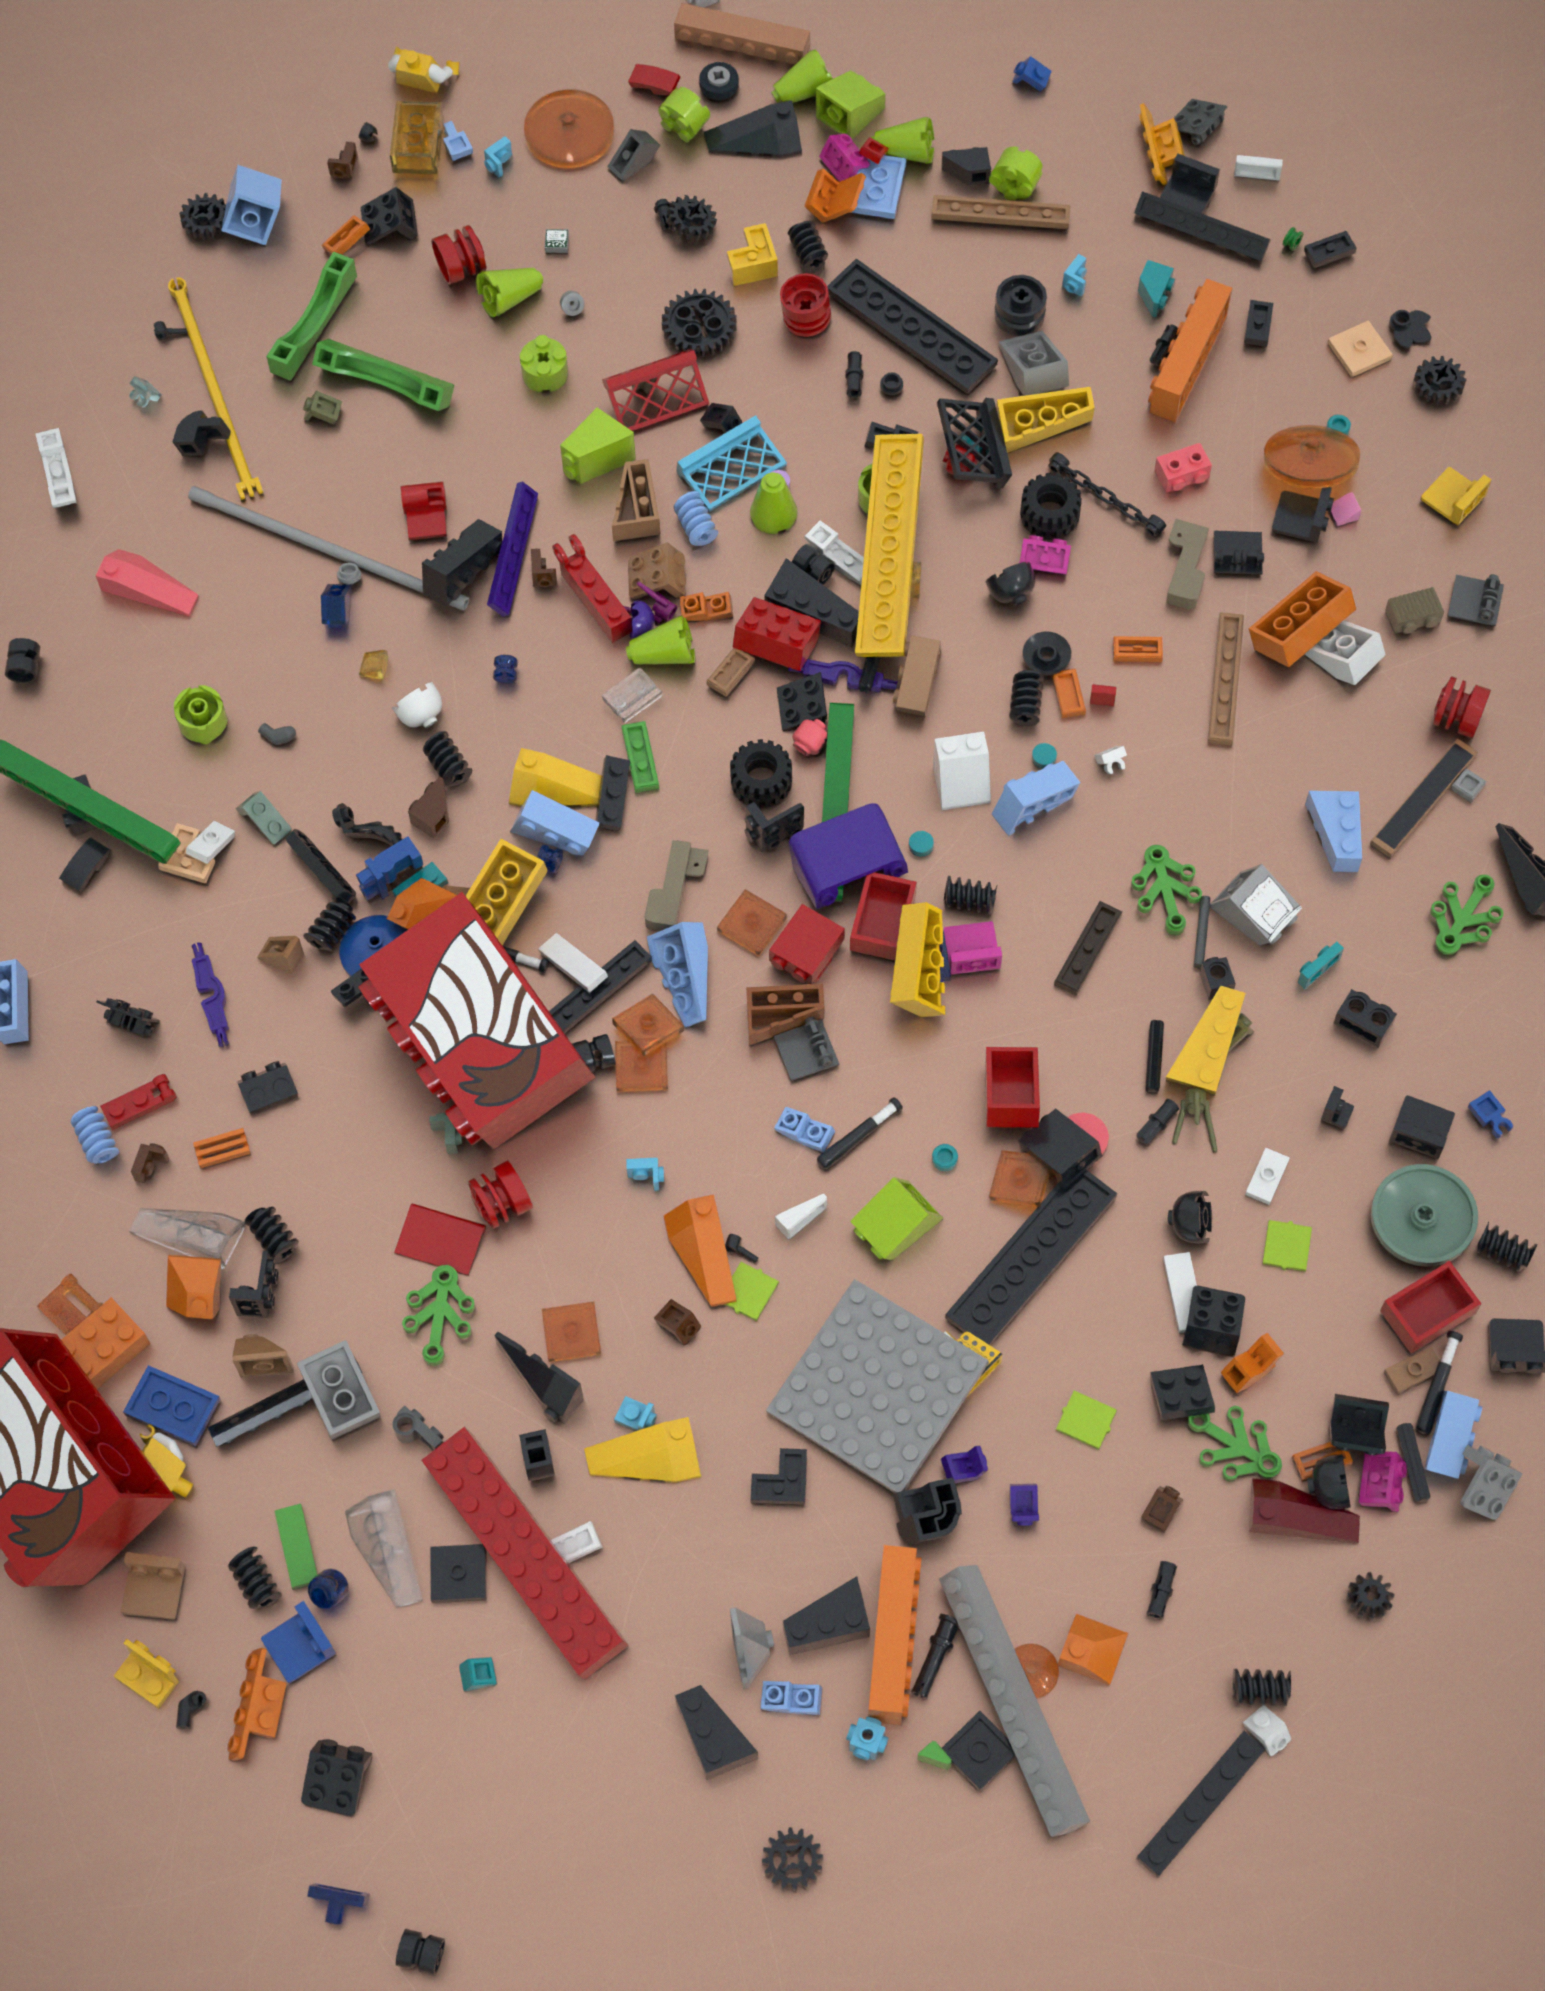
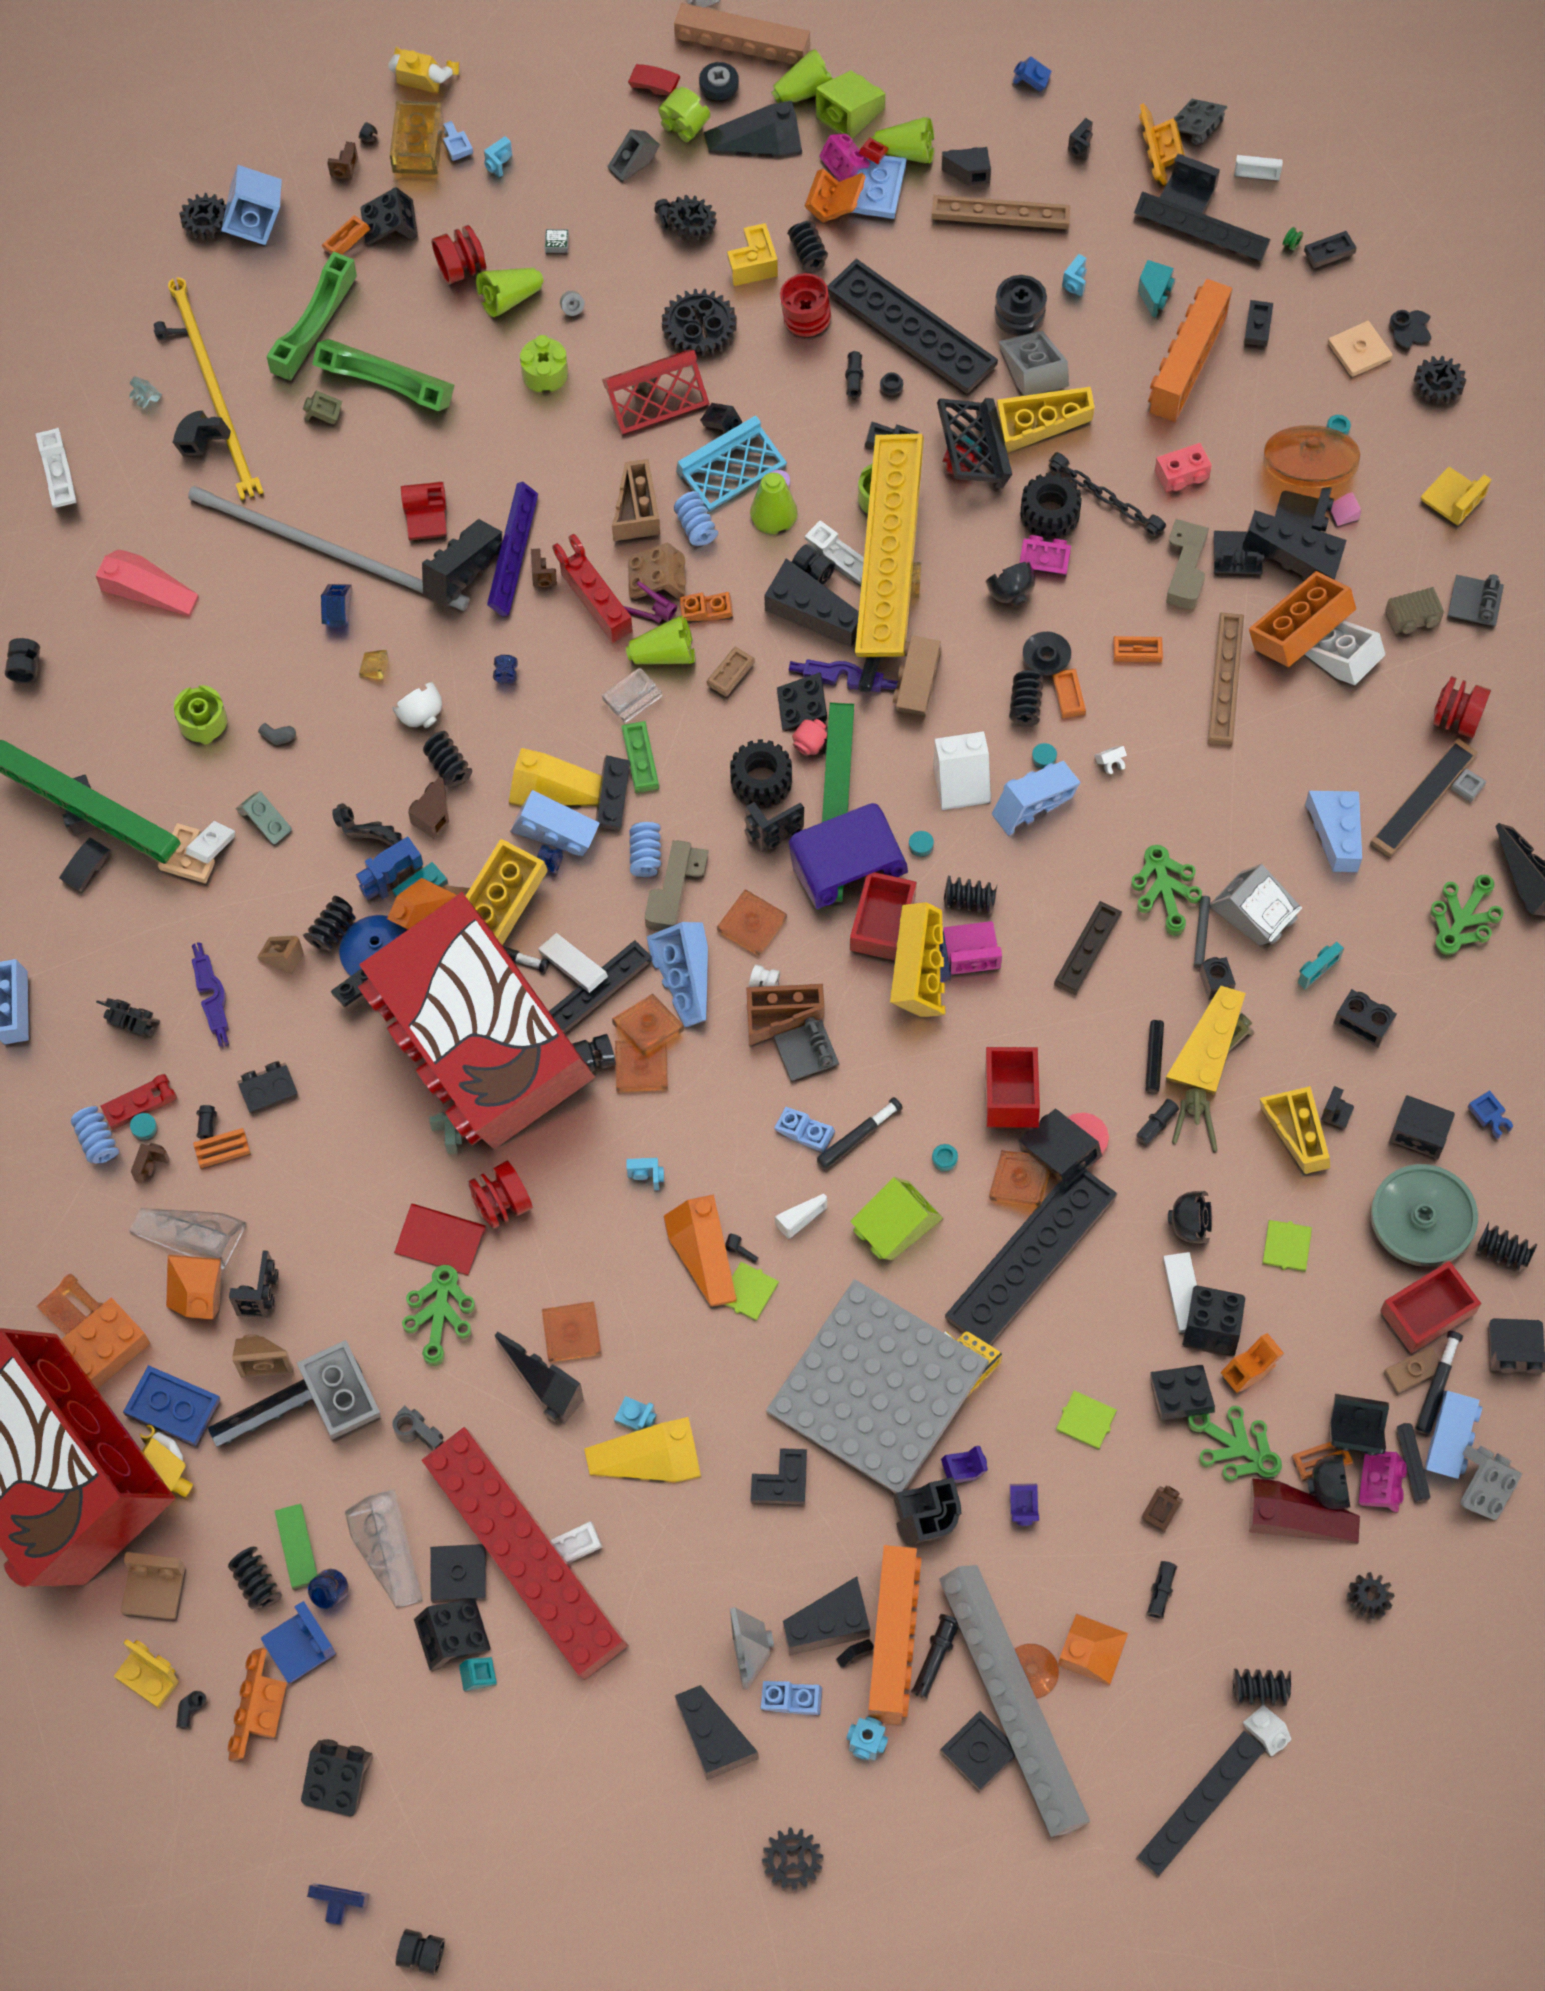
black piece [245,1206,299,1264] -> none
black beam [286,829,356,903] -> none
light grey plate [337,563,361,585] -> none
black brick [519,1429,555,1481] -> none
clear orange dish [524,89,614,168] -> none
lime slope [560,407,636,484] -> none
dark purple hair [630,600,655,639] -> none
reddish brown bracket [654,1299,701,1345] -> none
red piece [733,597,821,671] -> none
red brick [769,904,845,984] -> none
bright green slope [917,1741,952,1770] -> none
lime brick [989,146,1043,201] -> none
red tile [1090,684,1117,707] -> none
black axle [1150,324,1178,366] -> none
white plate [1245,1148,1290,1205] -> none
none -> teal tile [130,1113,157,1140]
none -> black pin [196,1105,217,1139]
none -> black bracket [414,1599,491,1670]
none -> light blue piece [629,822,661,877]
none -> white wheel [749,964,781,987]
none -> black tile [836,1639,874,1667]
none -> black bracket [1068,118,1093,160]
none -> black wedge [1243,510,1347,580]
none -> yellow wedge [1259,1086,1330,1174]

